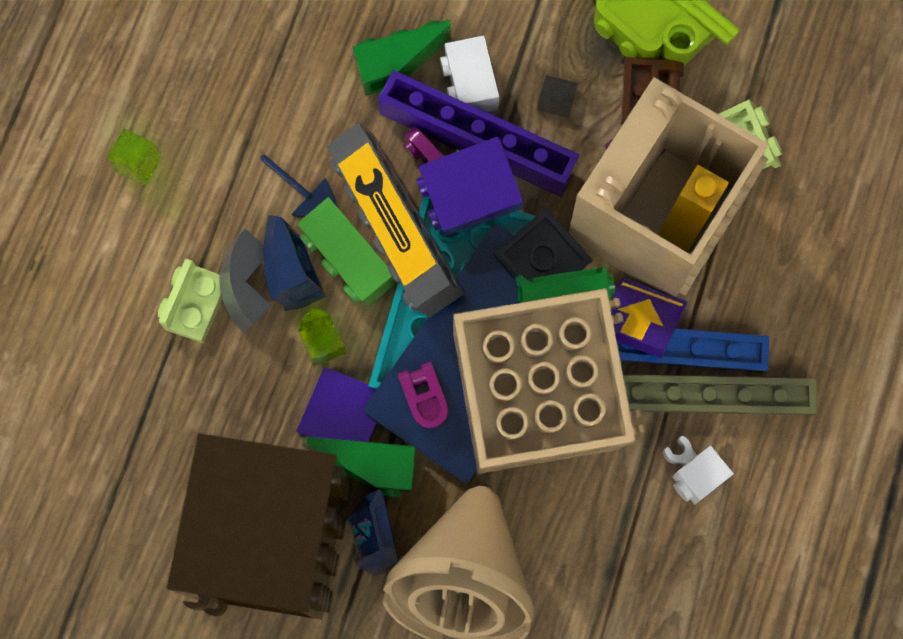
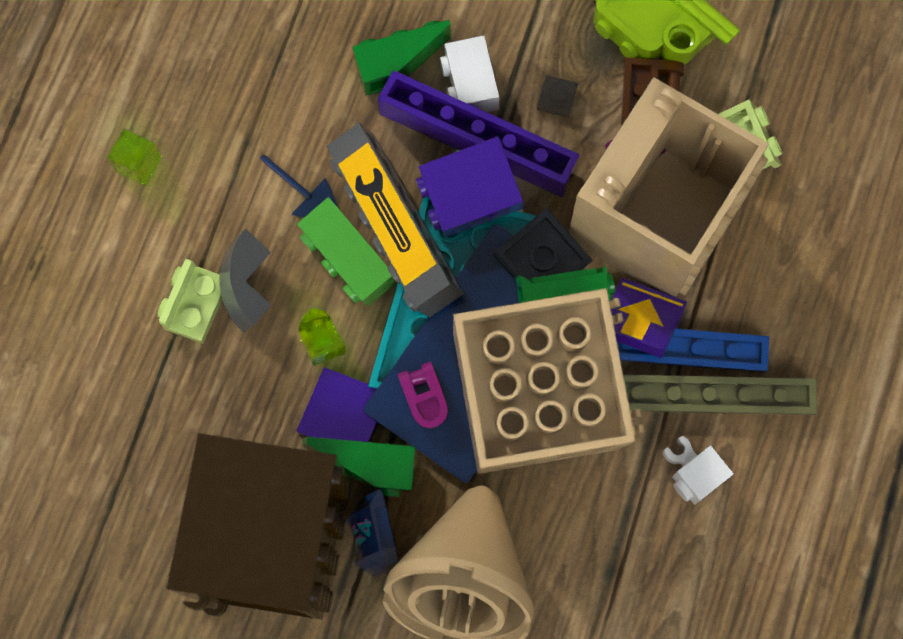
dark blue slope [263,215,326,311] -> none
magenta plate [403,127,444,164] -> none
yellow slope [658,165,729,253] -> none

